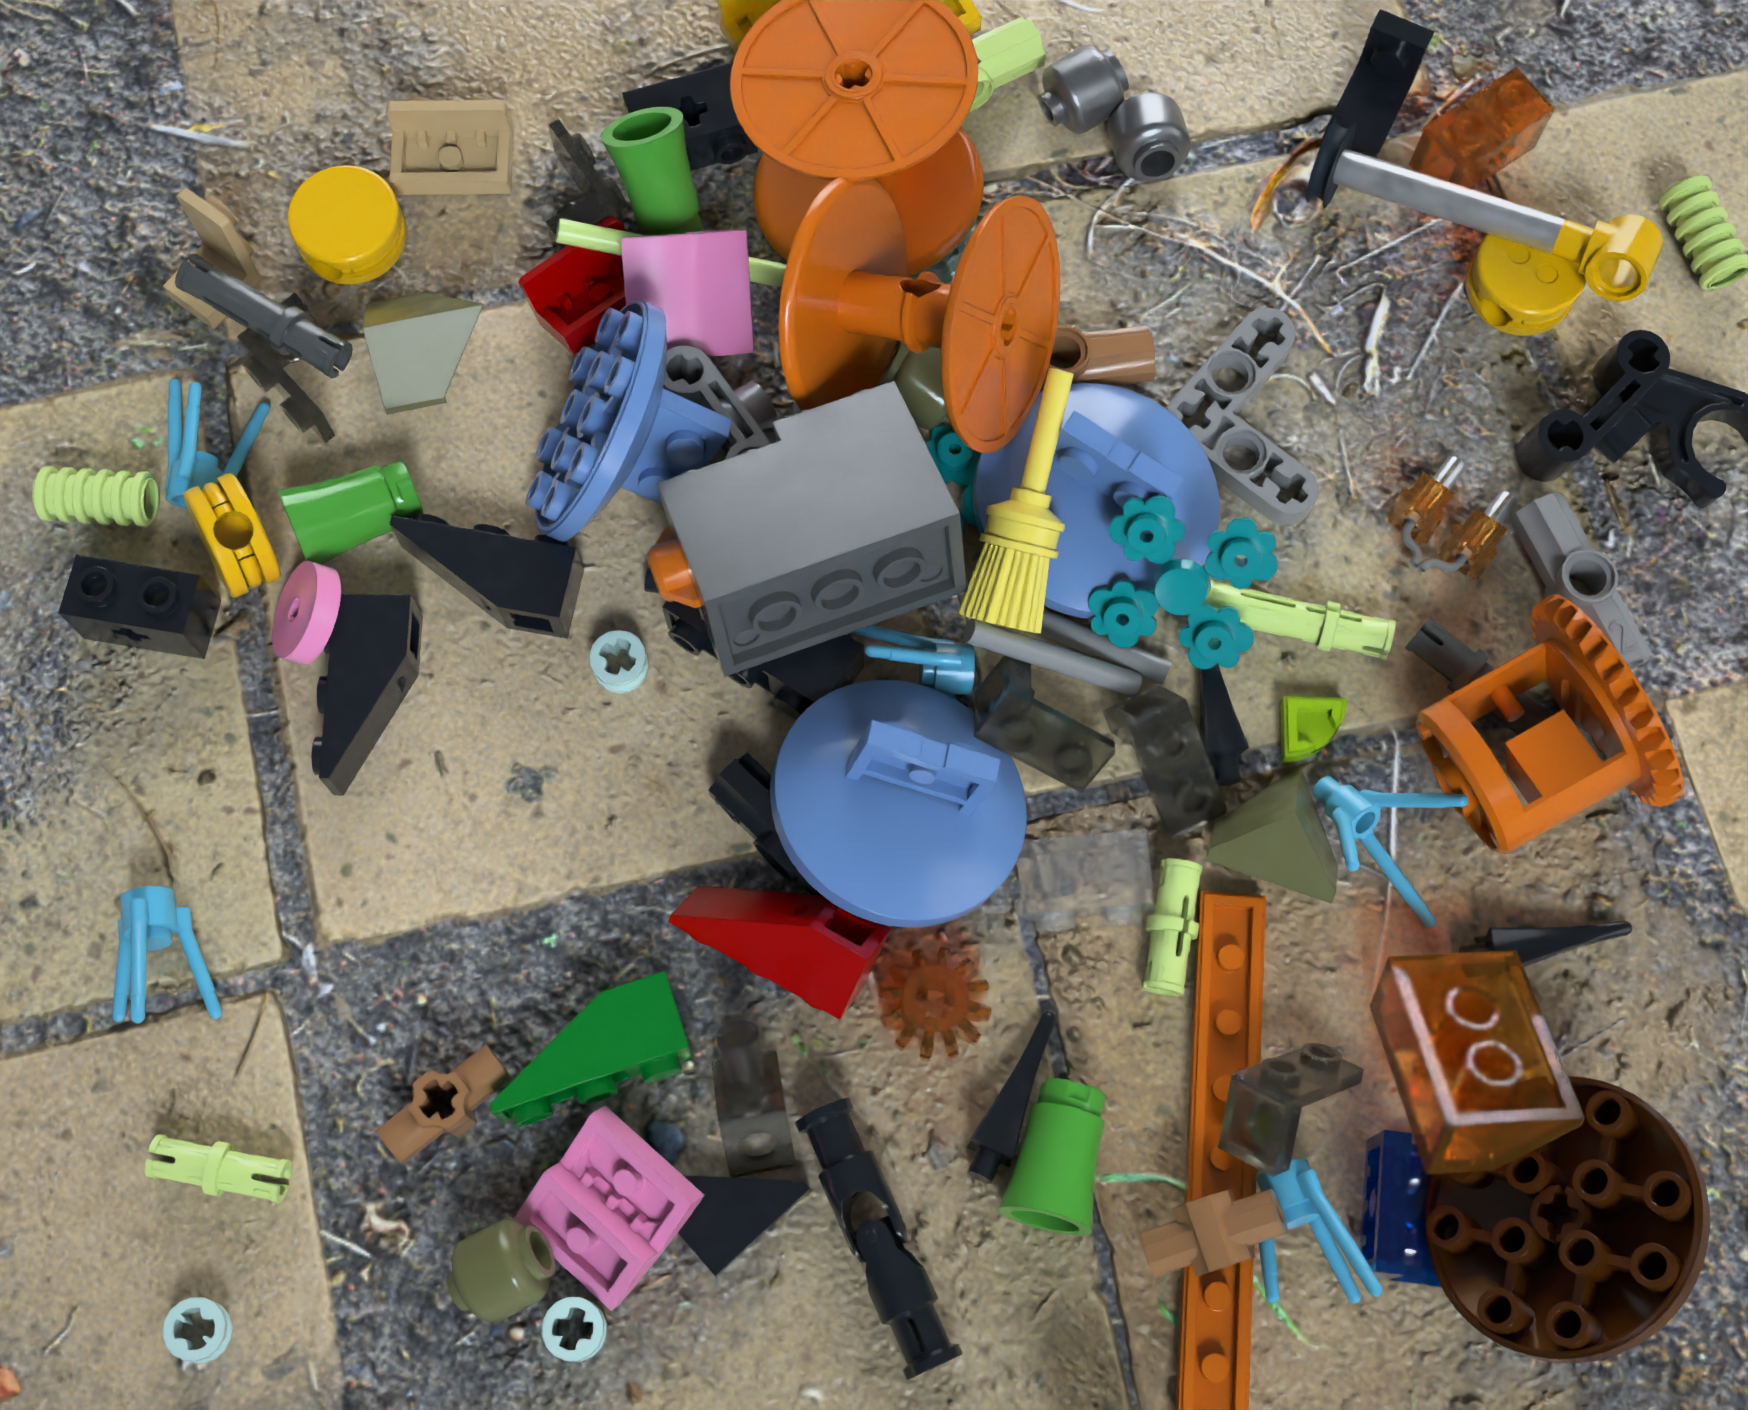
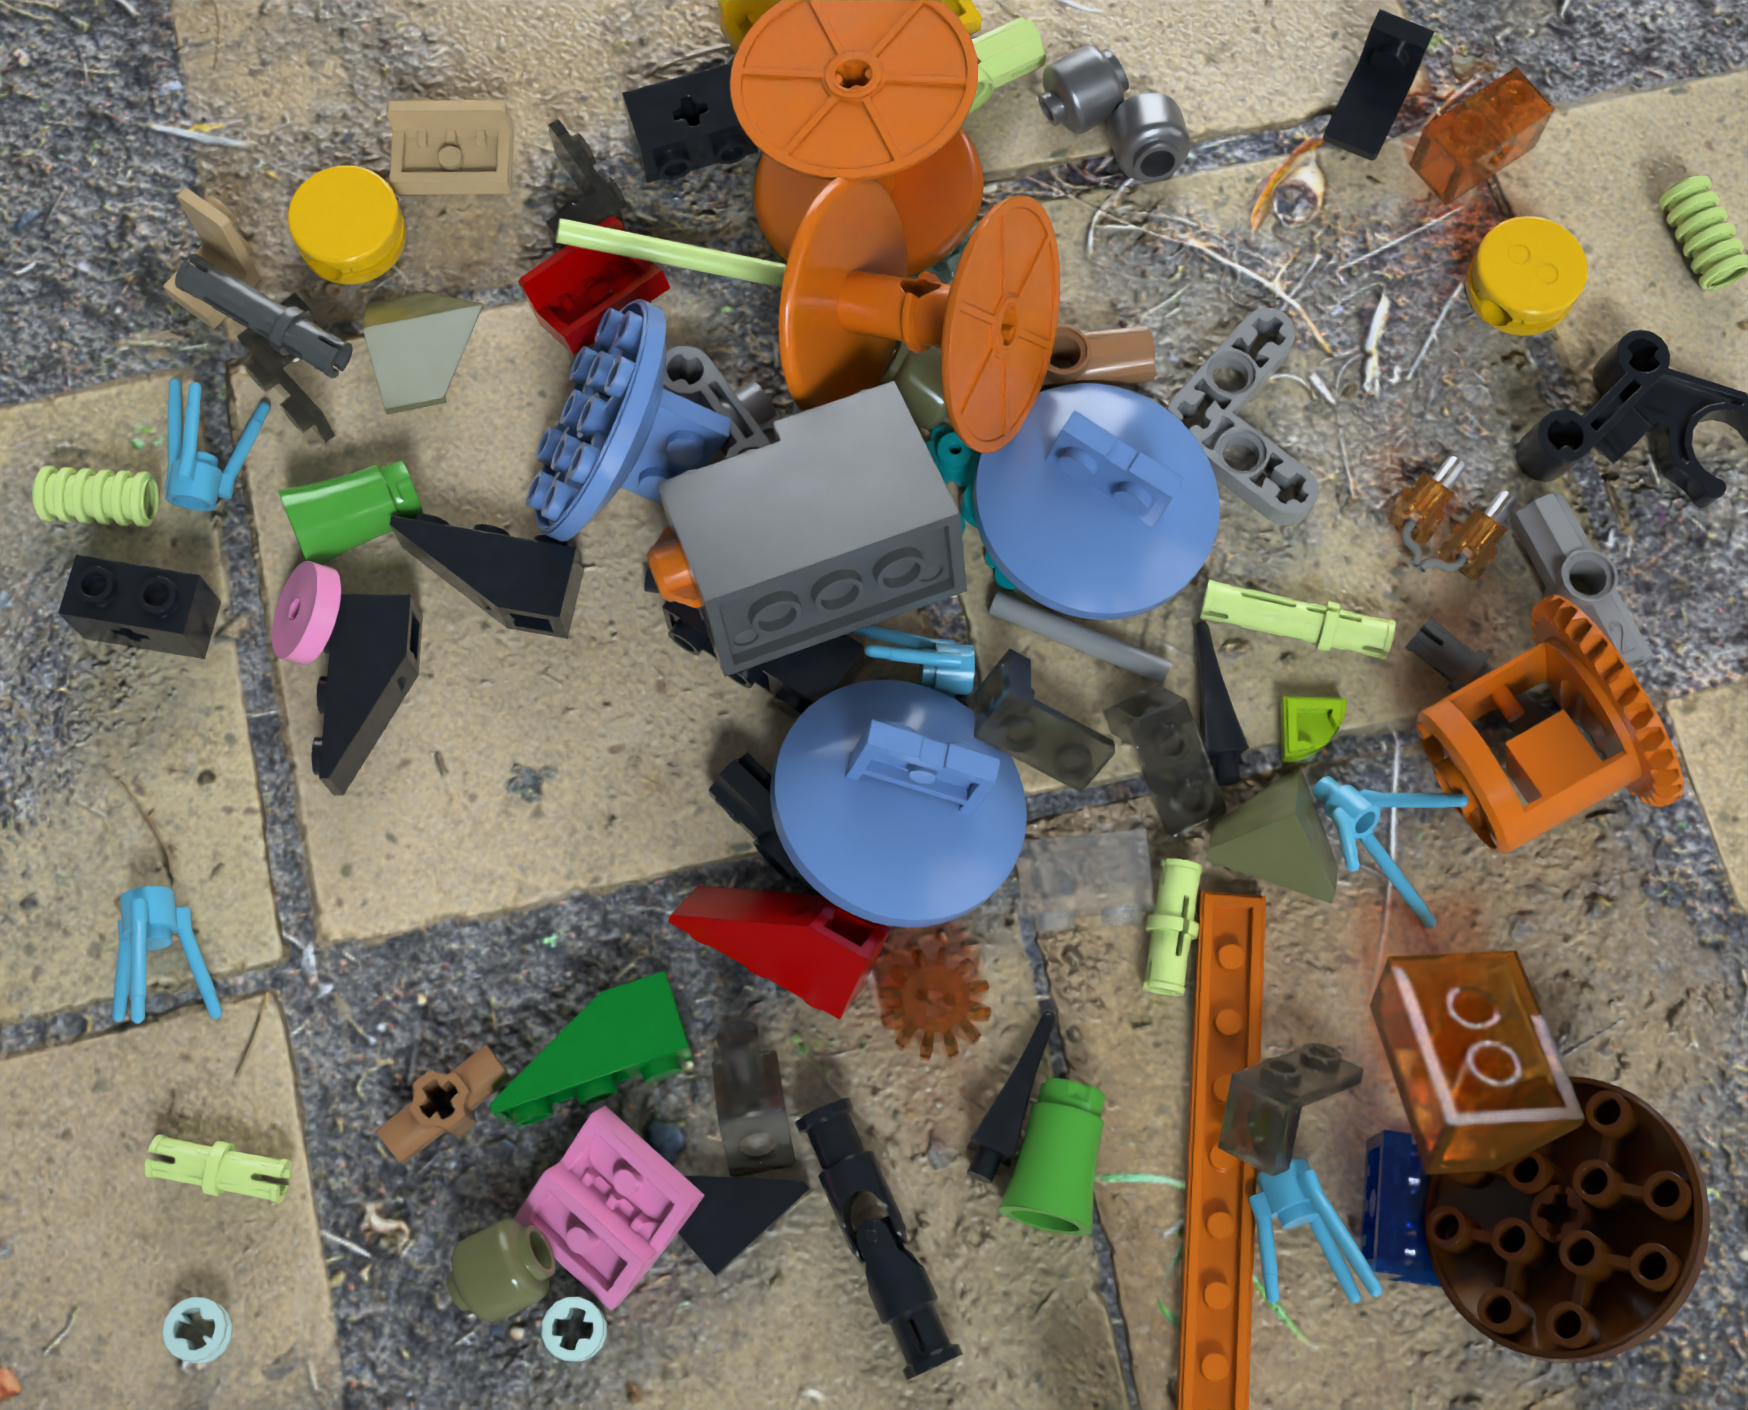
yellow head [183,473,281,598] -> none
light aqua bush [589,630,649,694] -> none
bright green plant [601,107,702,235] -> none
bright pink slope [621,229,754,357] -> none
light yellow piece [957,368,1074,634] -> none
light grey bar [963,618,1142,697] -> none
teal plant [1088,495,1278,669] -> none
medium nougat axle [1141,1189,1288,1276] -> none
piece [1306,117,1663,302] -> none
black piece [1458,921,1632,981] -> none

